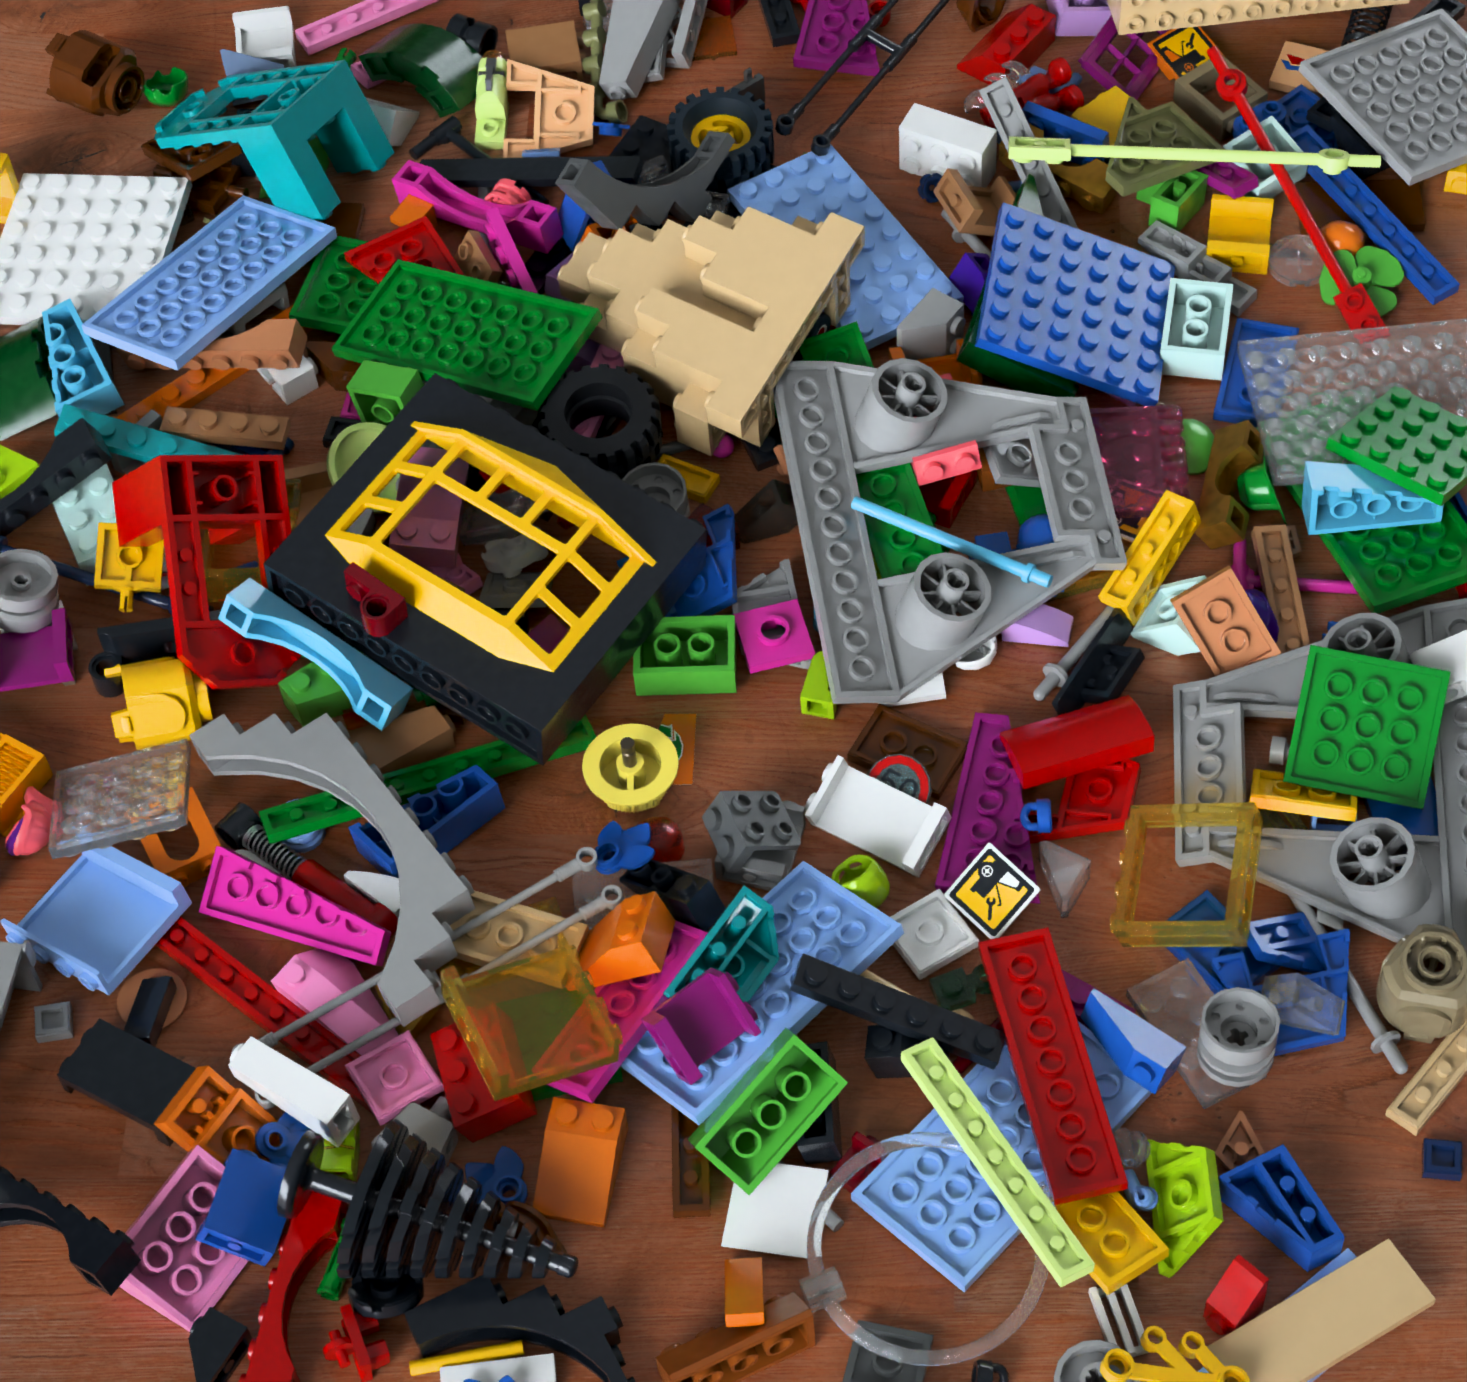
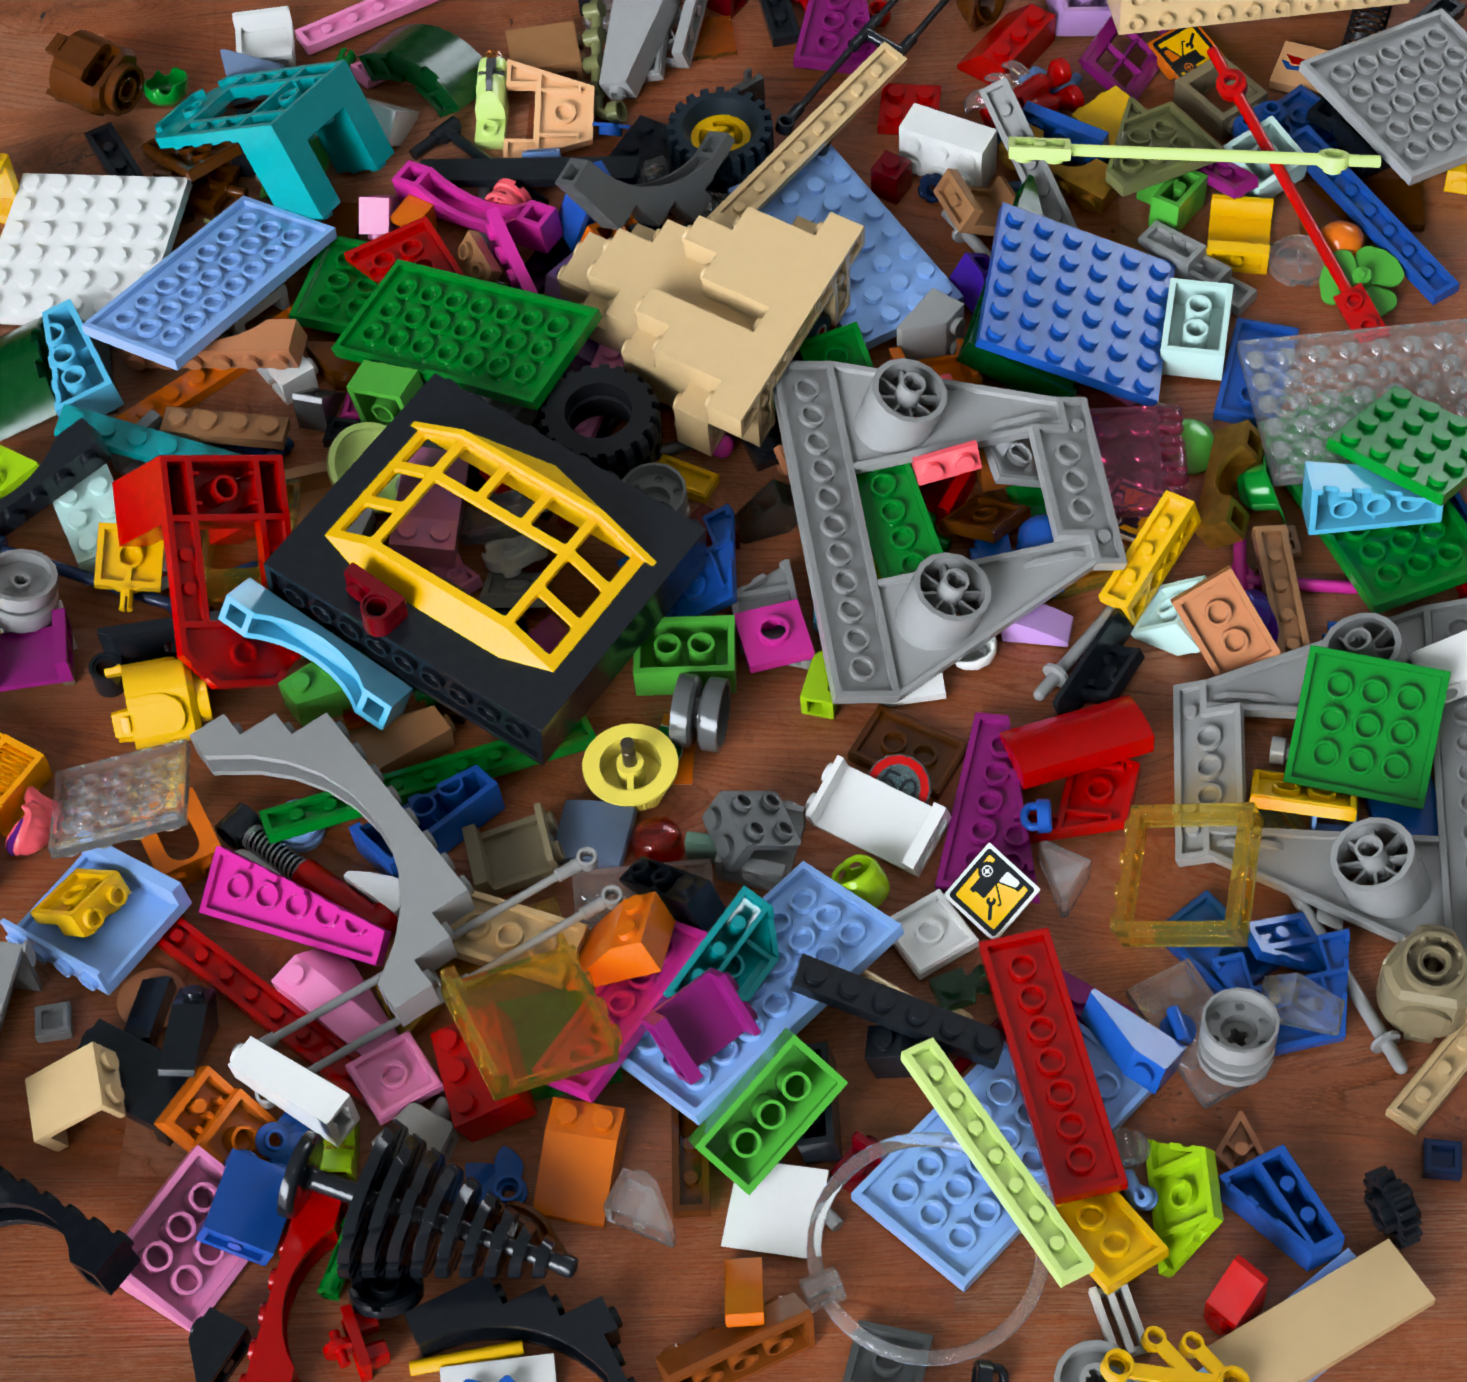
black wheel [446,13,498,58] -> none
blue plate [595,820,656,875] -> none
medium azure bar [851,496,1053,588] -> none
none -> tan panel [25,1041,126,1152]
none -> yellow plate [30,868,132,938]
none -> black plate [84,122,144,176]
none -> black slope [158,985,219,1077]
none -> dark grey slope [292,388,344,432]
none -> bright pink slope [359,195,400,240]
none -> dark tan panel [461,802,565,897]
none -> sand blue slope [555,800,638,871]
none -> clear slope [604,1167,677,1248]
none -> dark grey wheel [669,673,731,753]
none -> sand green tile [685,831,717,863]
none -> tan plate [707,41,908,220]
none -> dark red brick [870,150,912,205]
none -> red plate [877,83,941,135]
none -> reddish brown tile [939,495,1031,543]
none -> blue plate [1159,1005,1197,1046]
none -> black gear [1363,1165,1423,1249]

